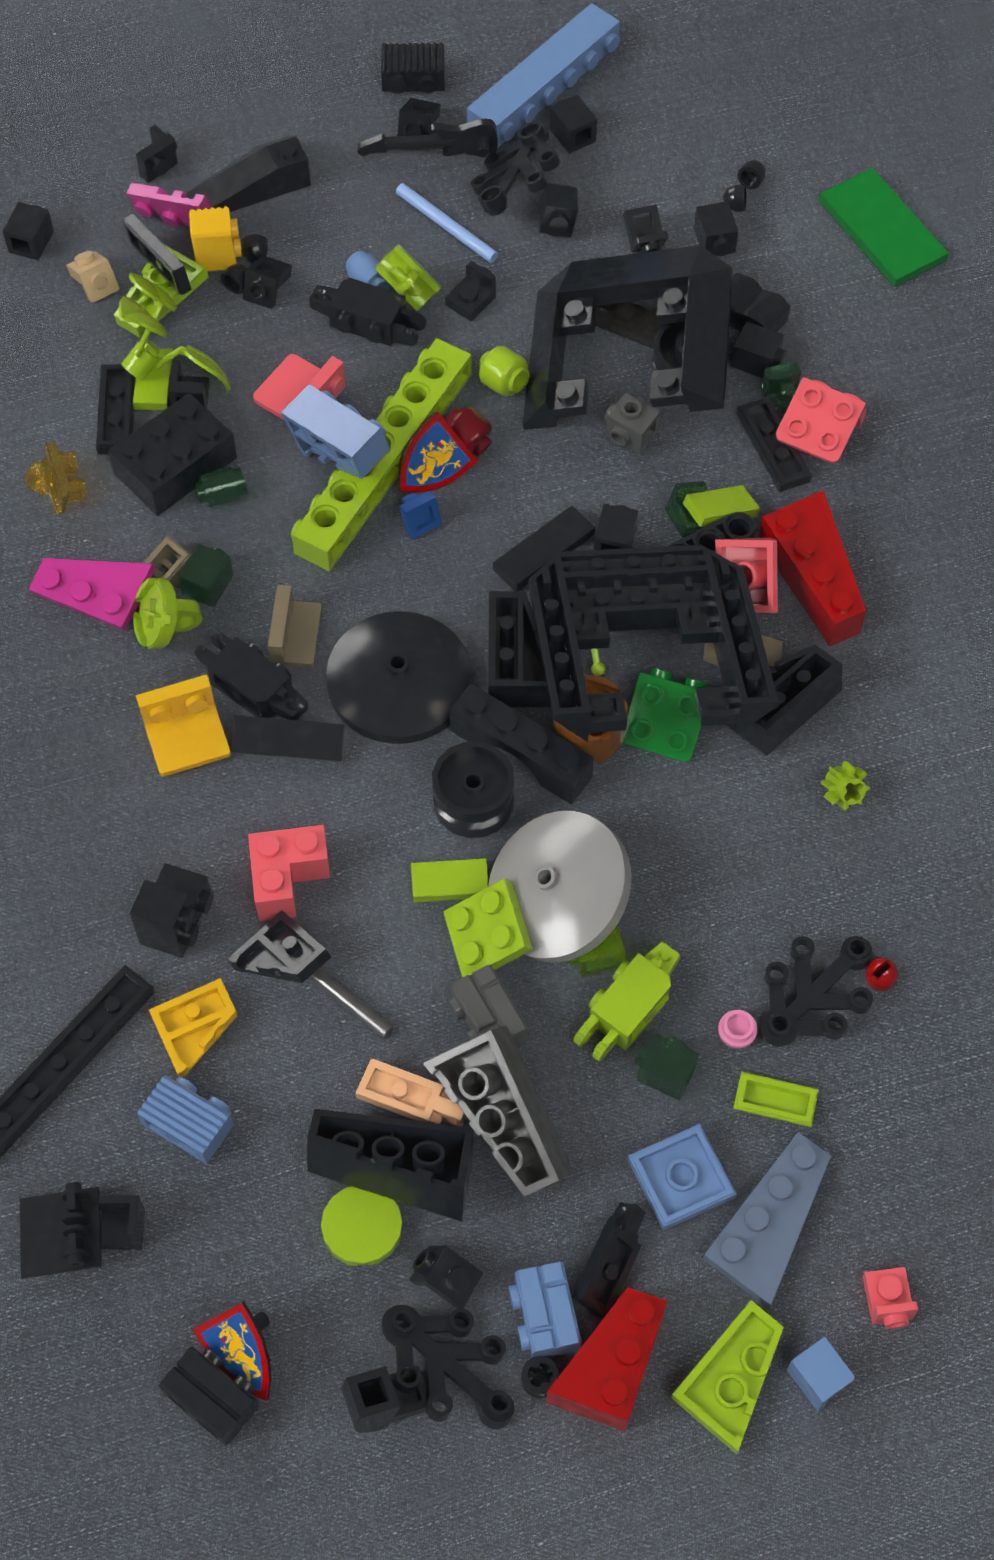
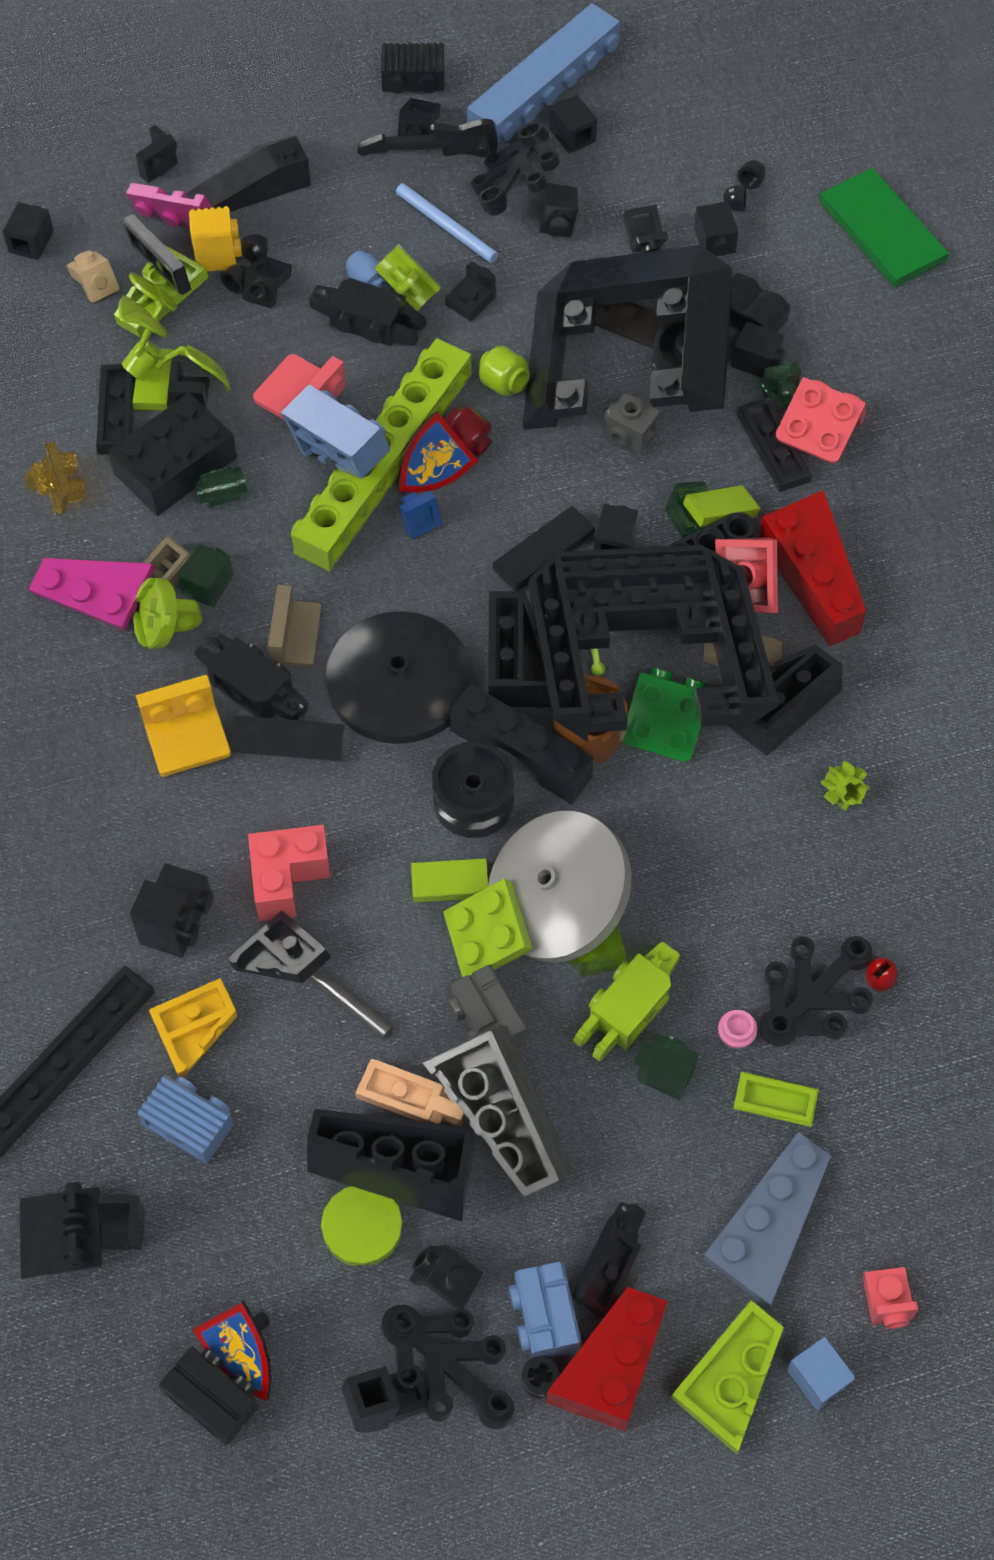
medium blue plate [627,1124,737,1231] -> none

